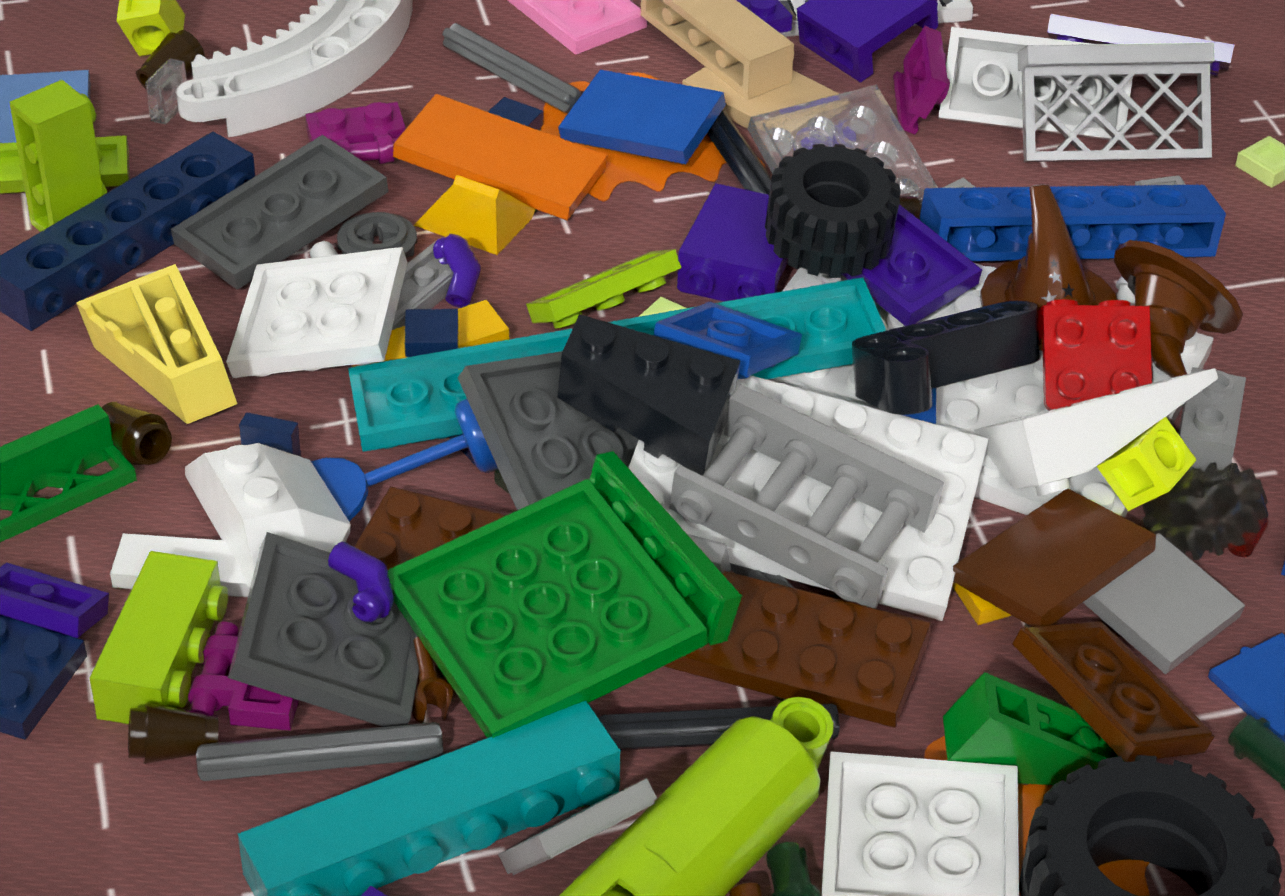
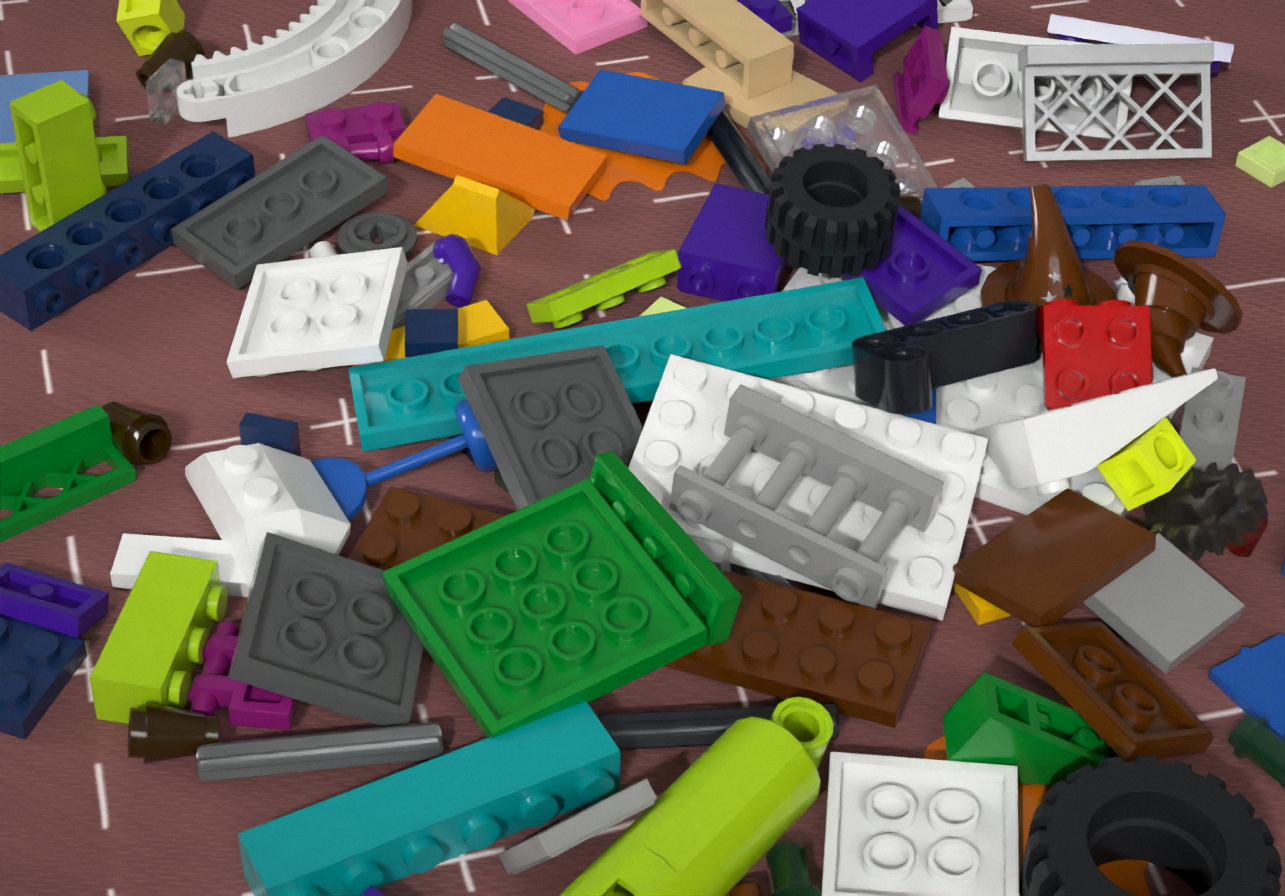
light yellow wedge [76,264,237,424] -> none
dark purple arm [328,542,394,622] -> none
reddish brown hand [412,637,453,723] -> none
black wedge [557,314,741,476] -> none
blue plate [654,302,802,379] -> none

